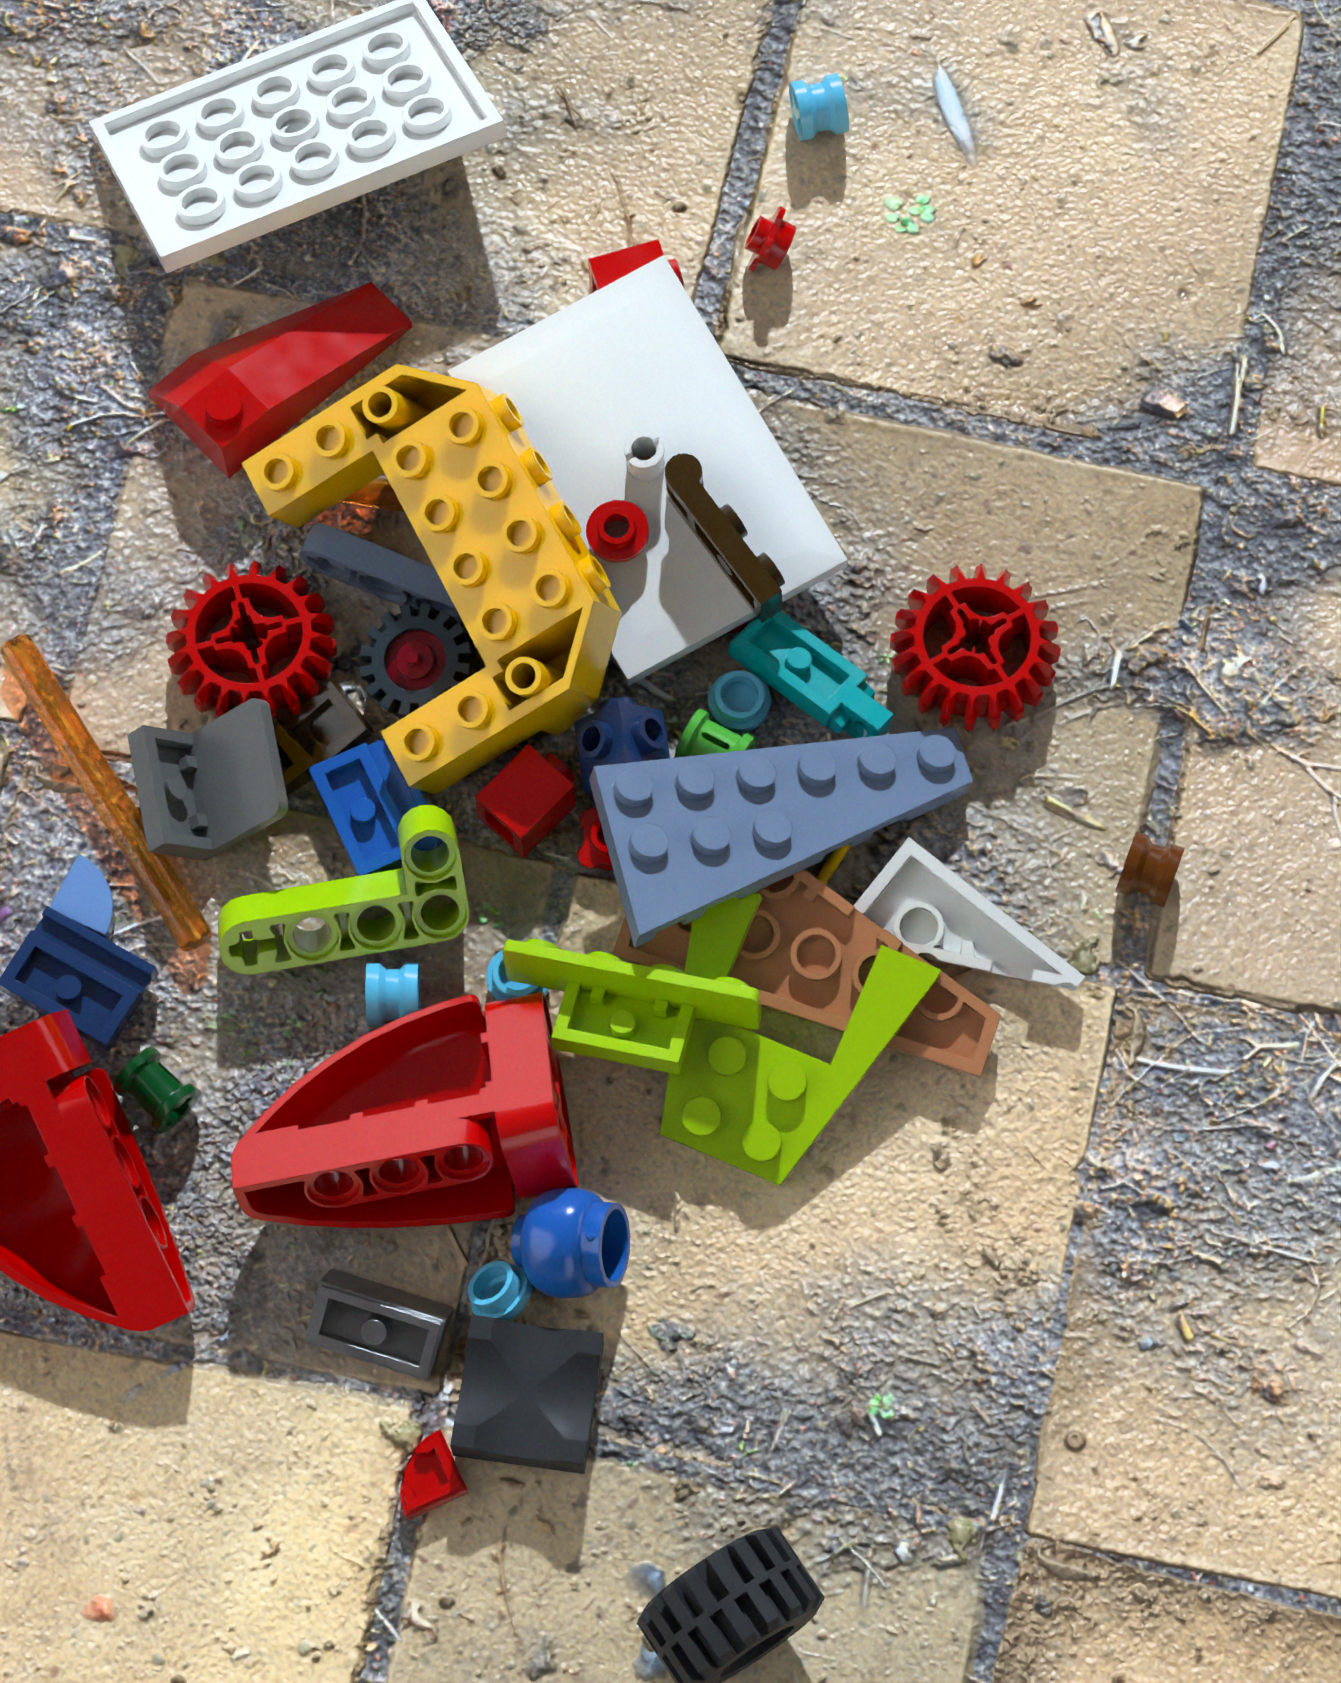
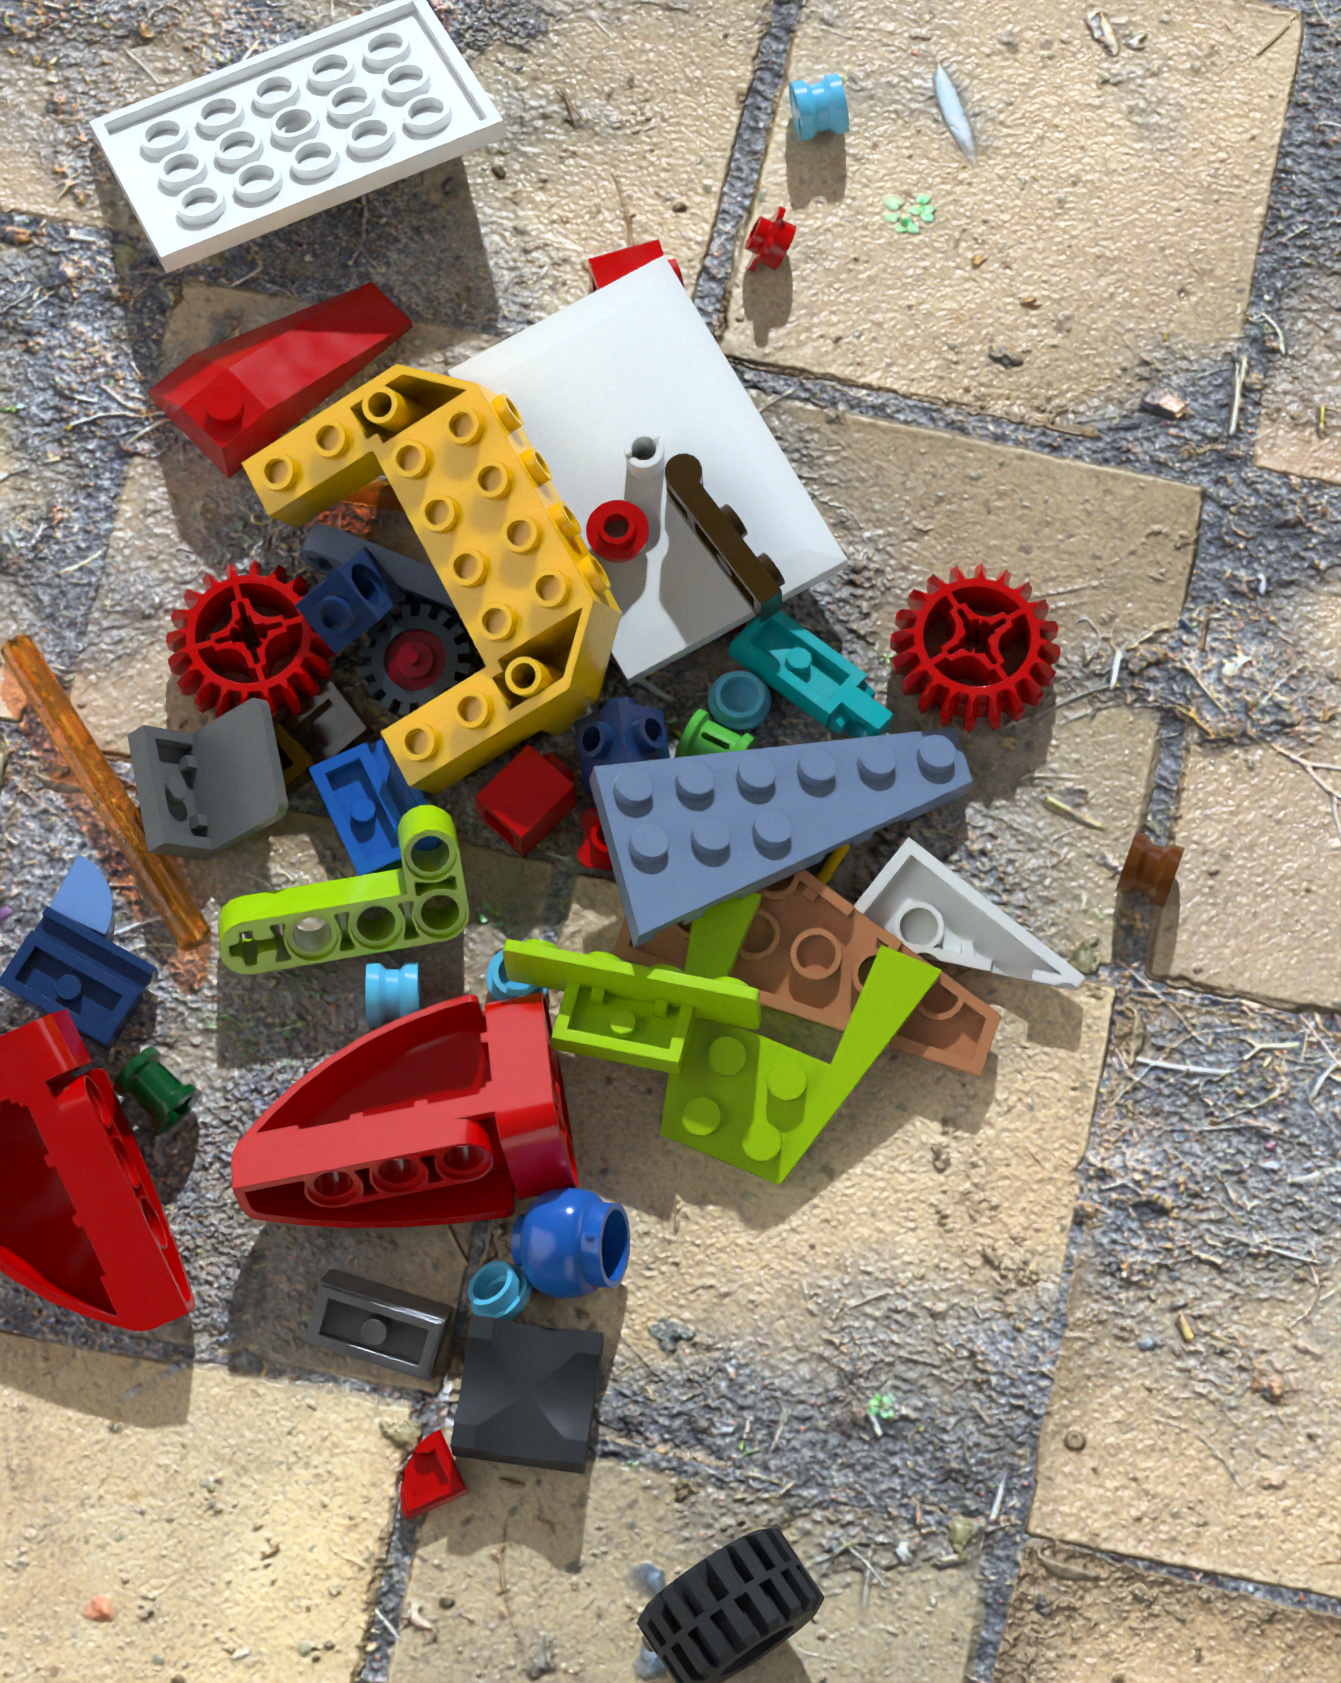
none -> dark blue brick [295,546,405,654]

